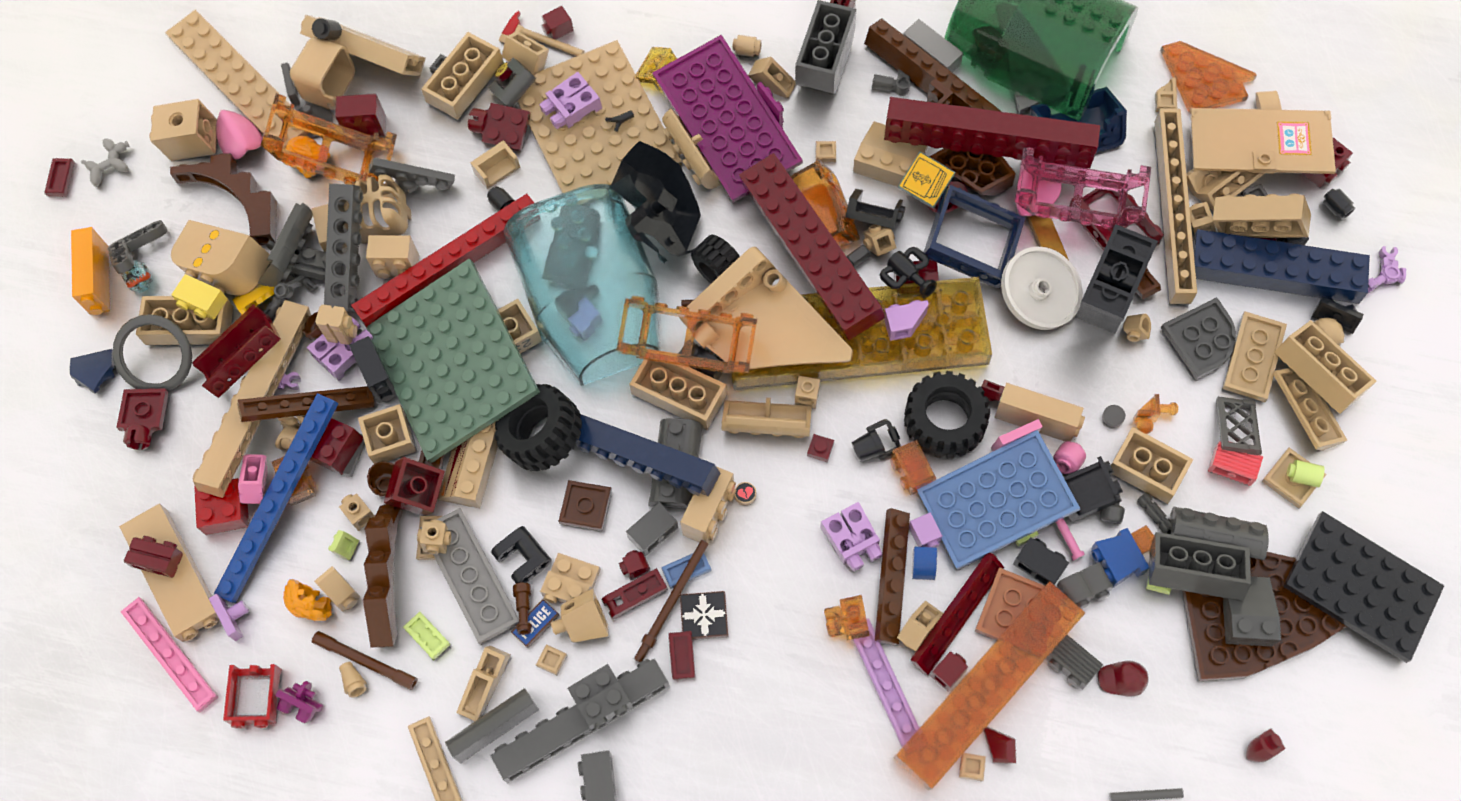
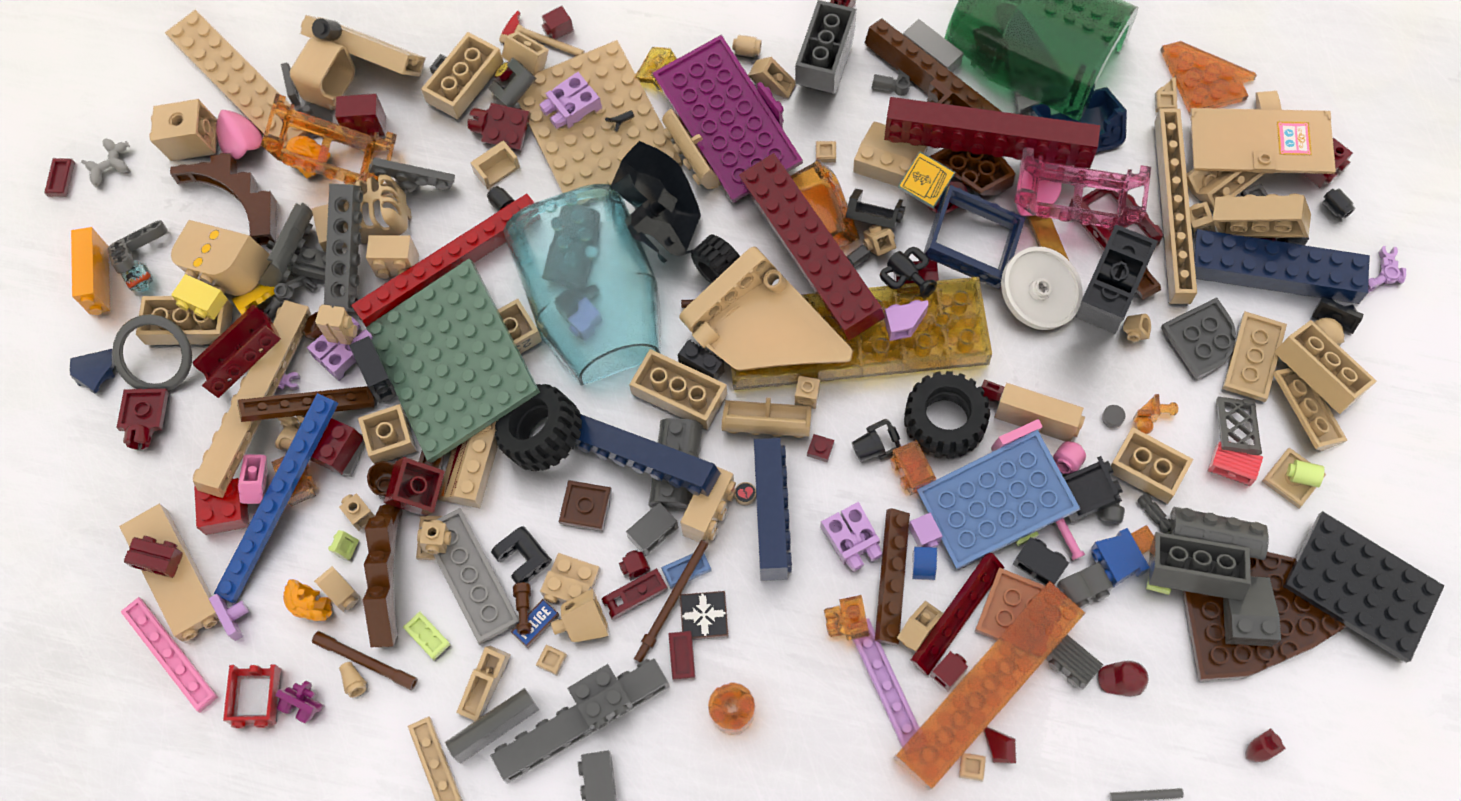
clear orange windscreen [616,296,758,374] -> none
none -> clear orange brick [708,682,756,735]
none -> dark blue brick [754,438,792,581]

